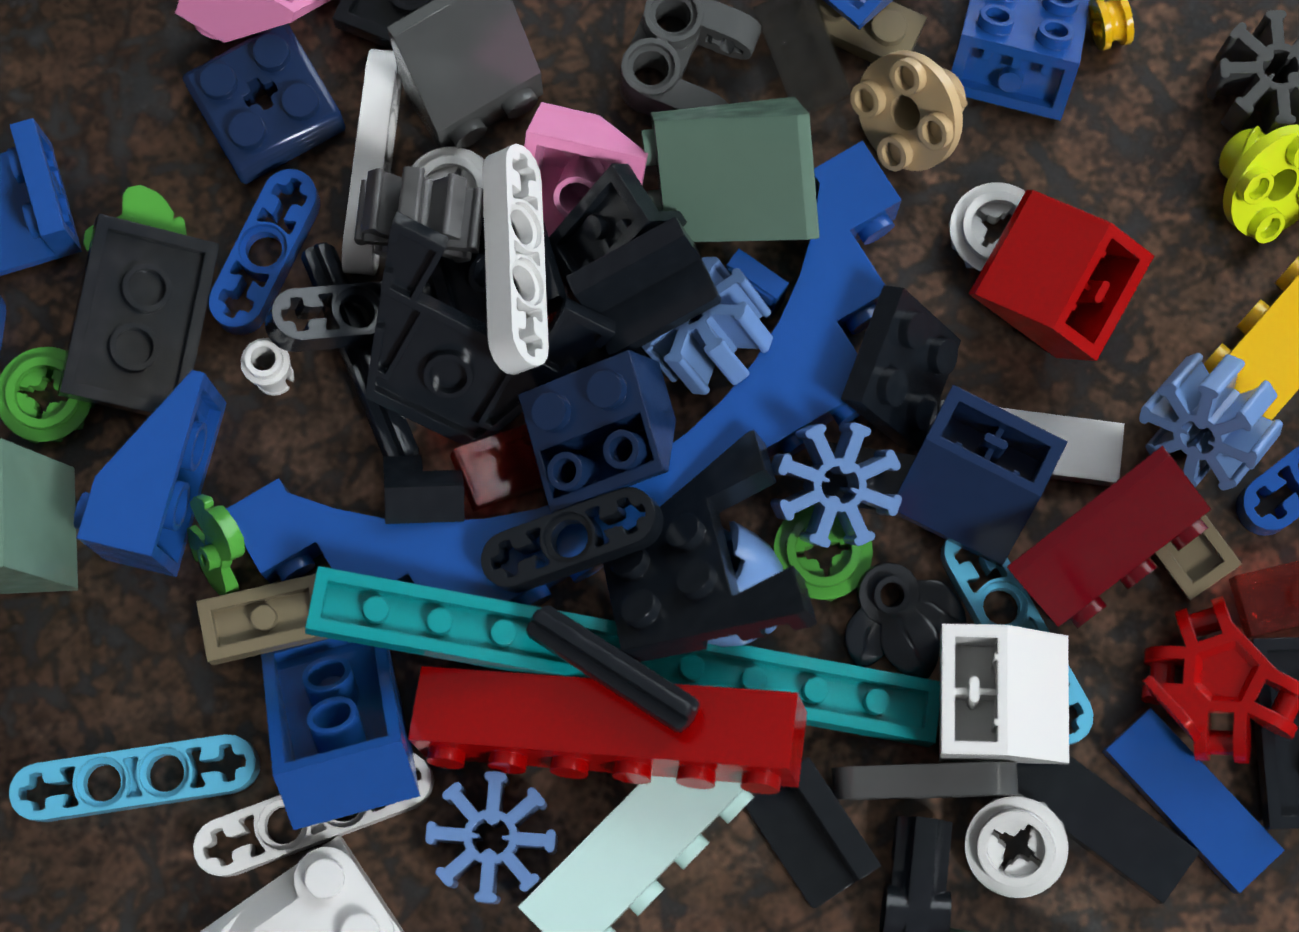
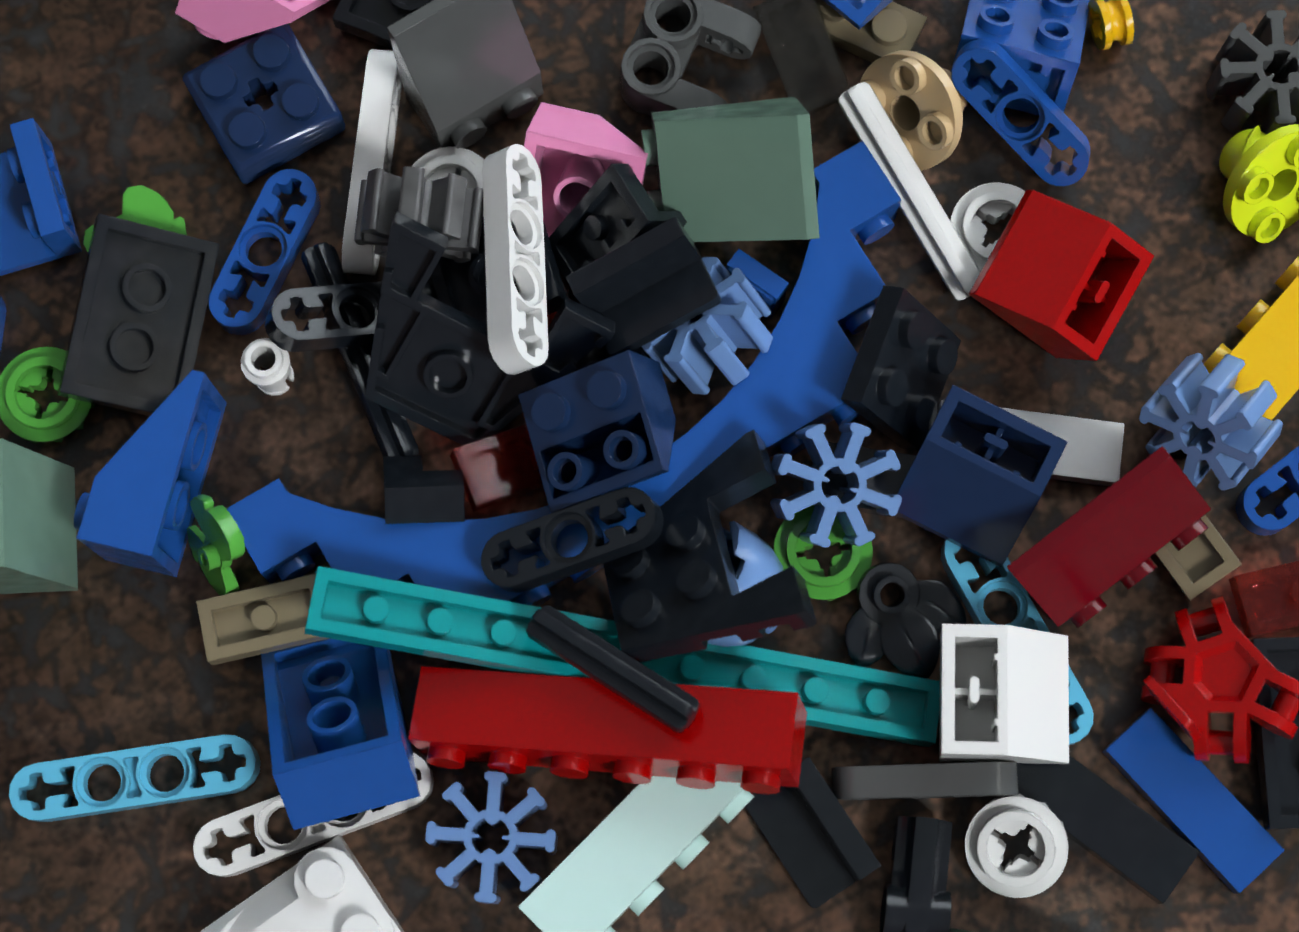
none -> white axle [838,82,980,301]
none -> blue beam [952,39,1090,186]

